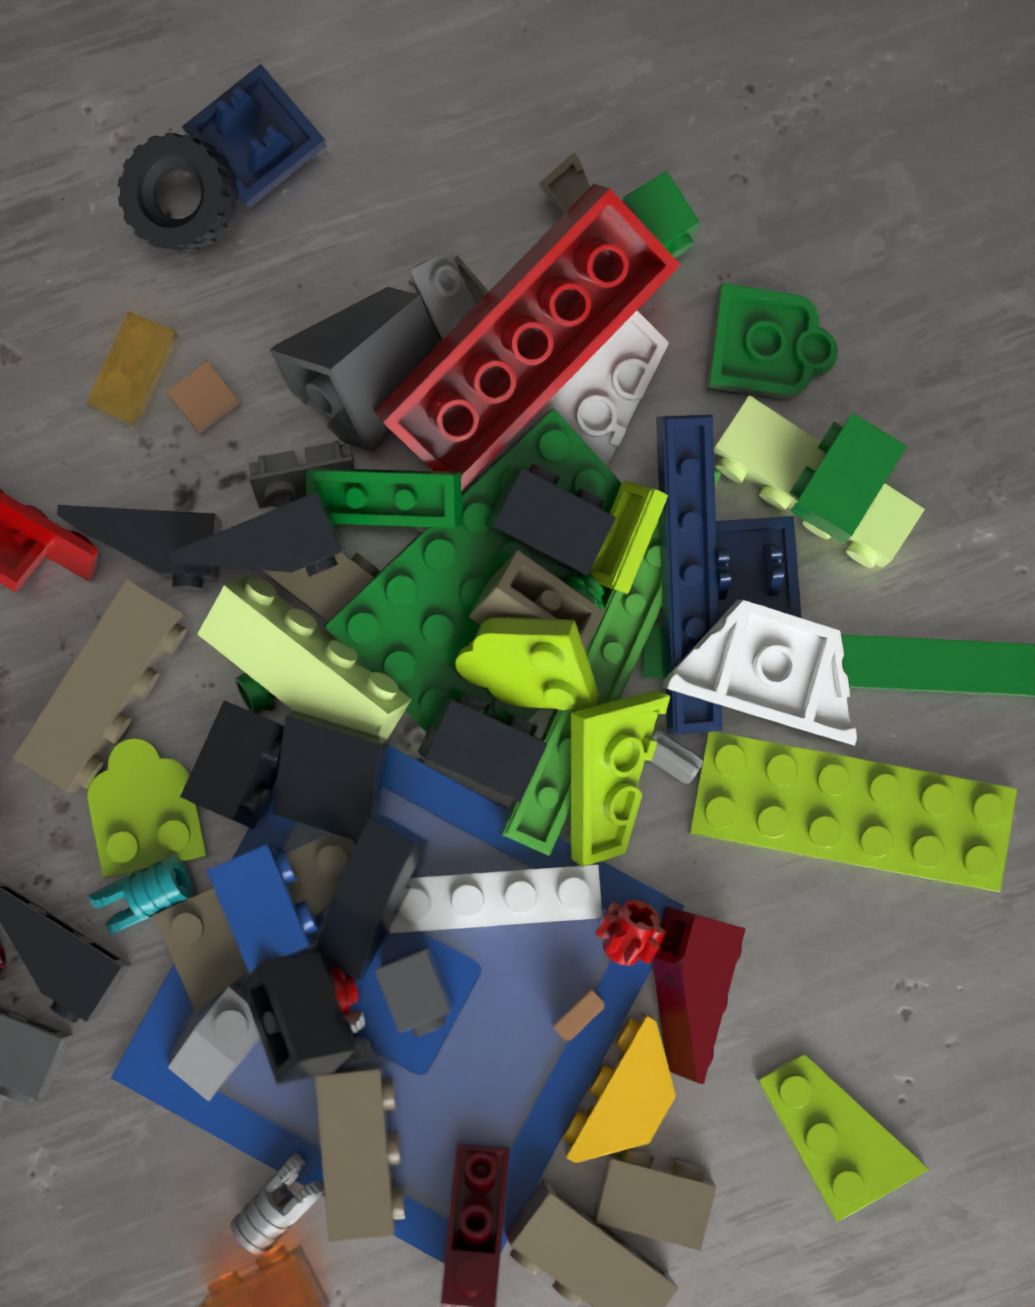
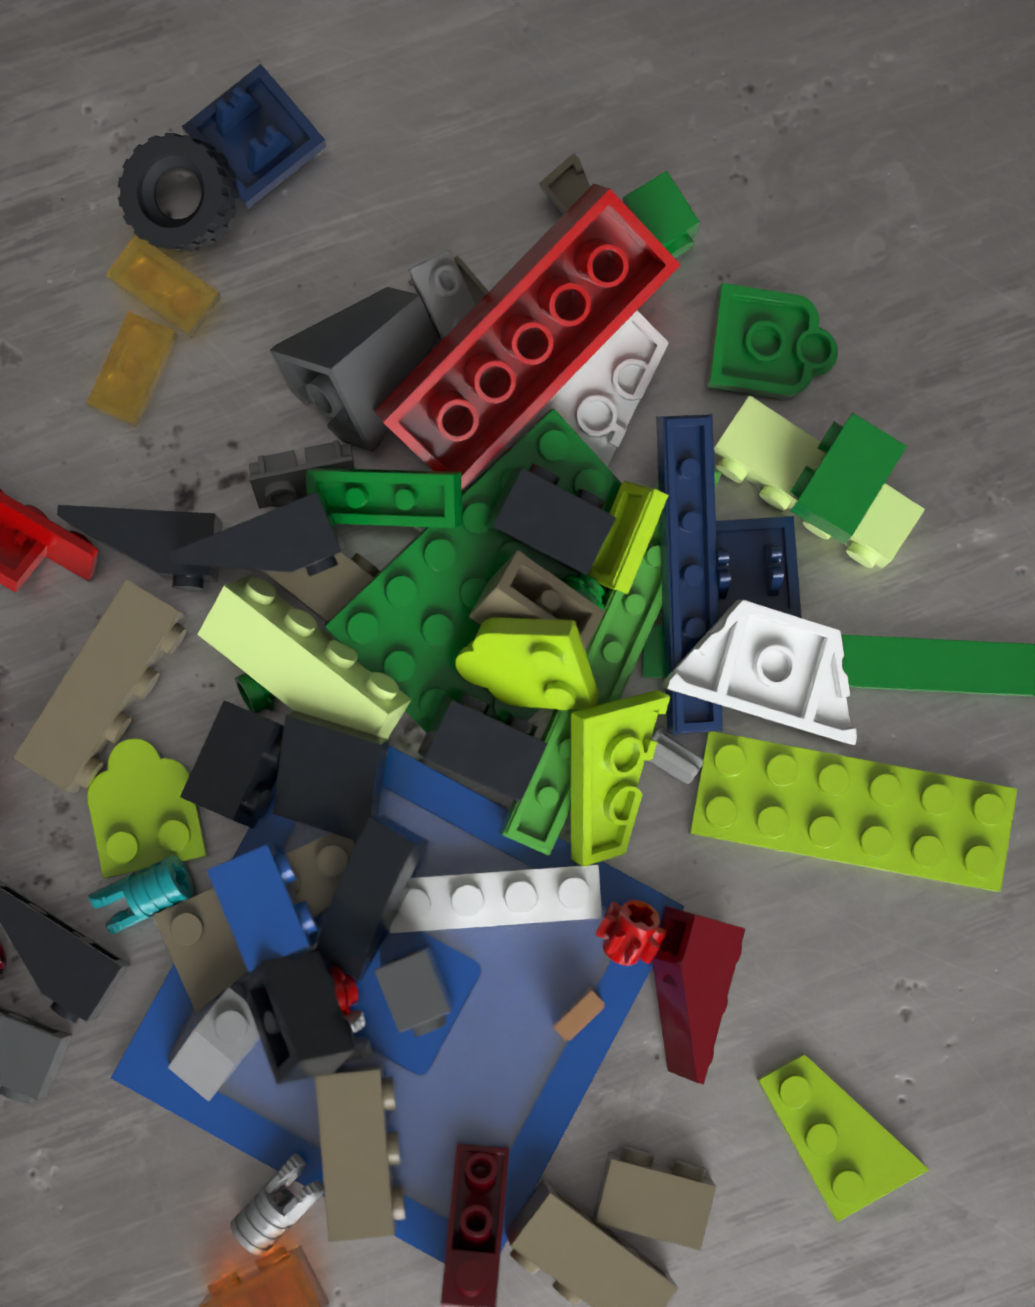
medium nougat tile [166,360,241,434] -> none
yellow slope [562,1012,676,1163] -> none
none -> clear yellow plate [106,234,222,338]

